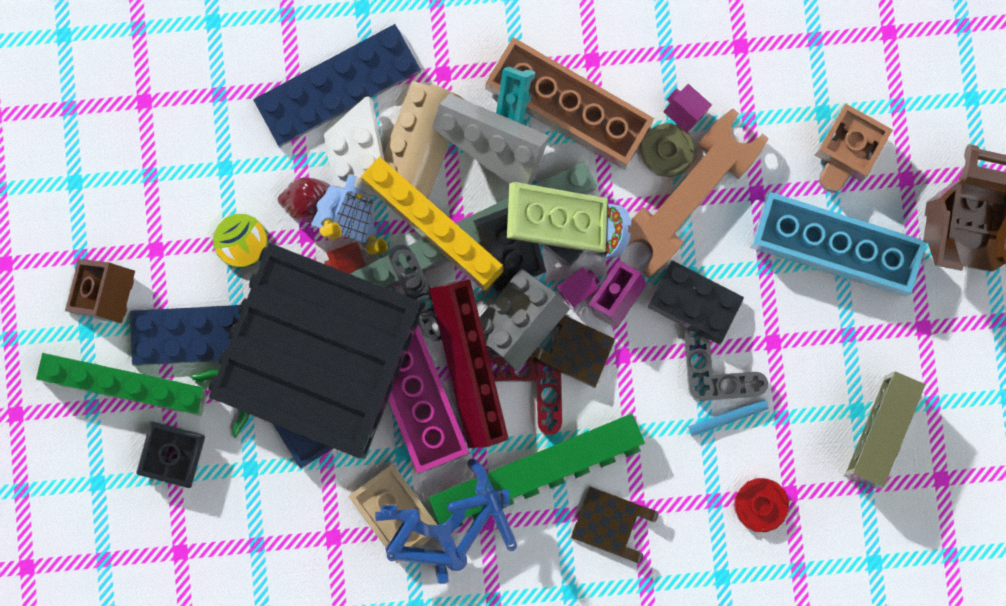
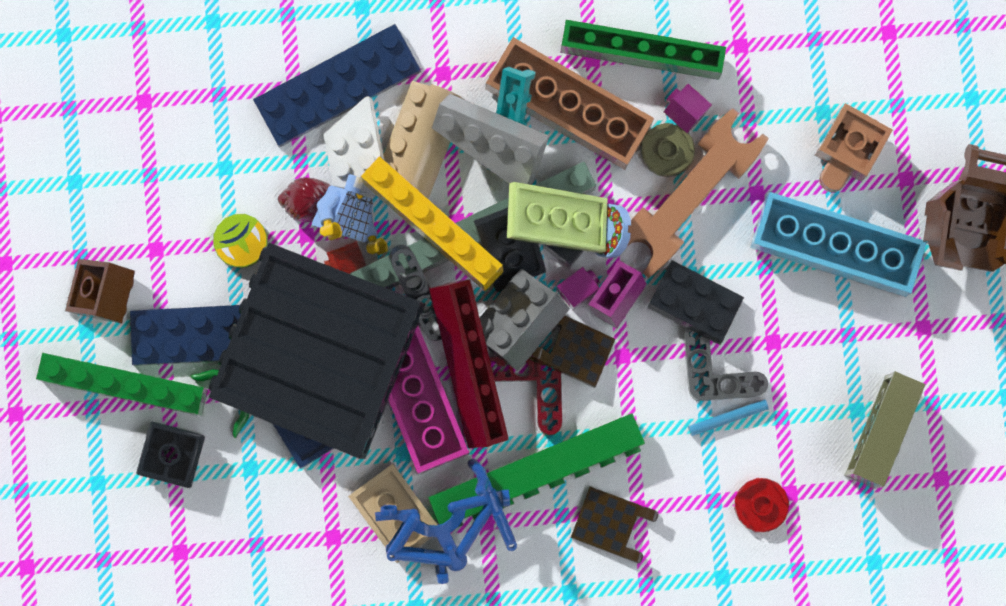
none -> green brick [560,19,726,80]

